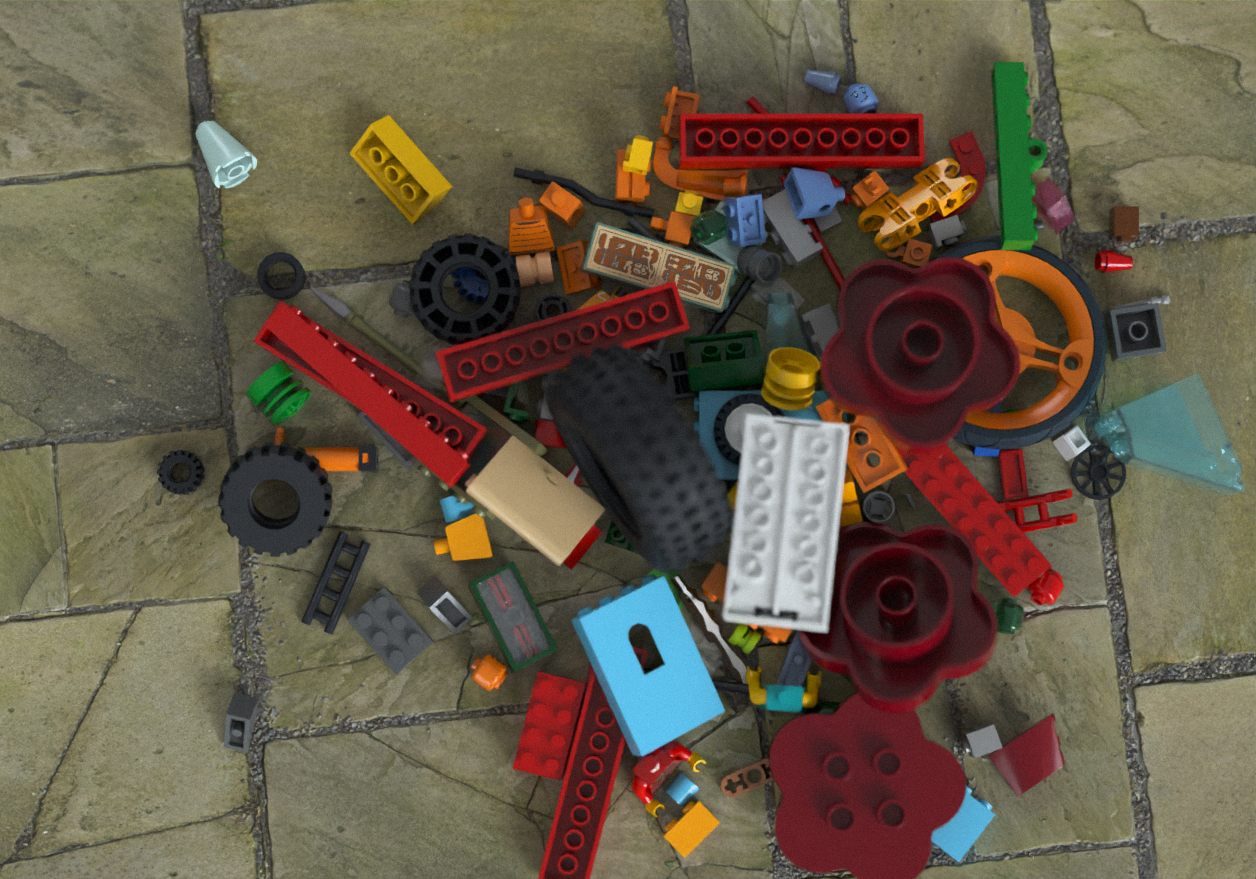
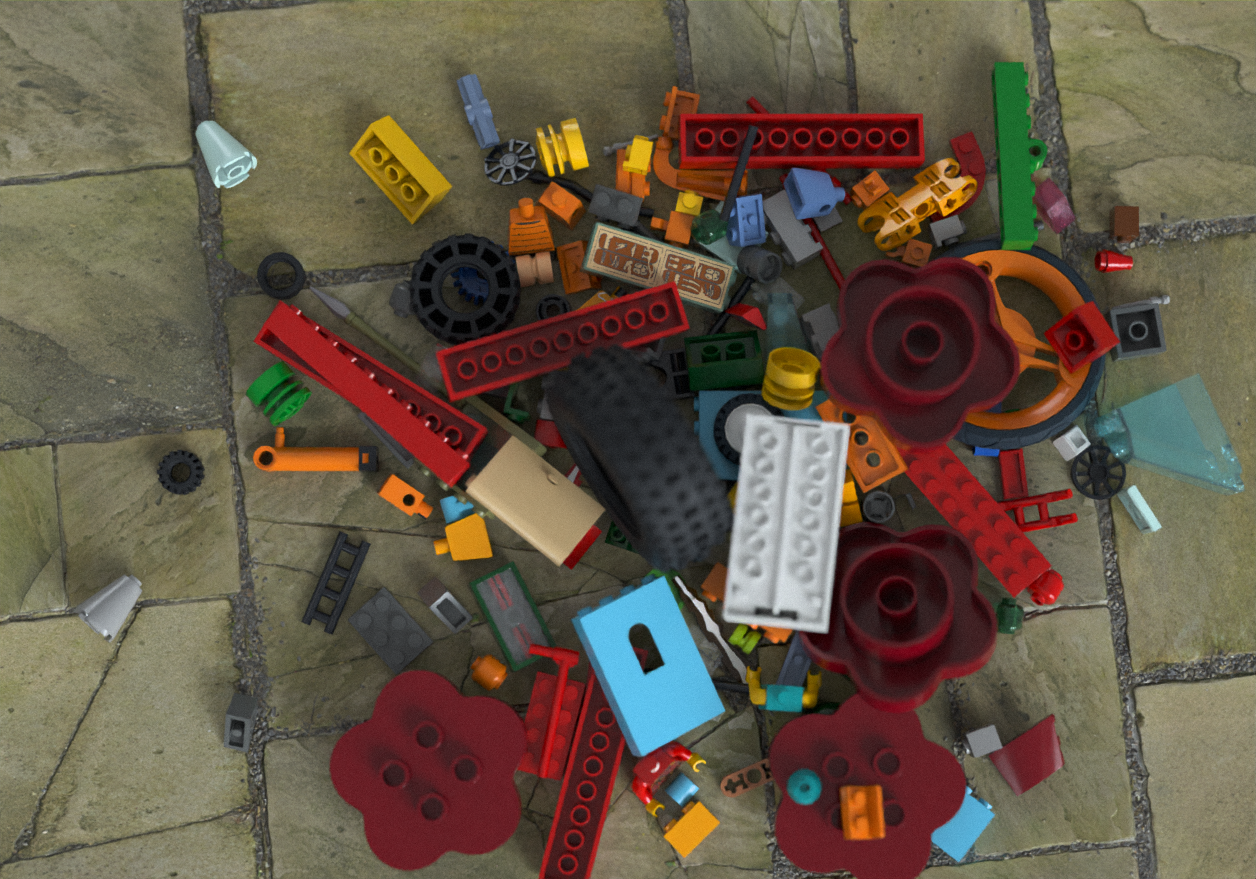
black tyre [218,442,333,557] -> none
sand blue cone [804,69,842,95] -> none
medium blue head [843,83,879,114] -> none
none -> light grey cone [73,574,142,643]
none -> dark red plant [330,670,528,871]
none -> orange torso [377,473,433,520]
none -> sand blue piece [457,74,500,149]
none -> black wheel [484,138,537,186]
none -> red bar [529,643,580,778]
none -> yellow wheel [536,118,589,177]
none -> dark grey bracket [588,184,643,229]
none -> light grey piece [603,134,658,156]
none -> black bar [719,125,758,222]
none -> red slope [725,303,767,330]
none -> teal cone [787,769,822,804]
none -> orange bracket [841,785,884,839]
none -> red slope [1043,301,1120,374]
none -> light aqua tile [1117,485,1162,534]

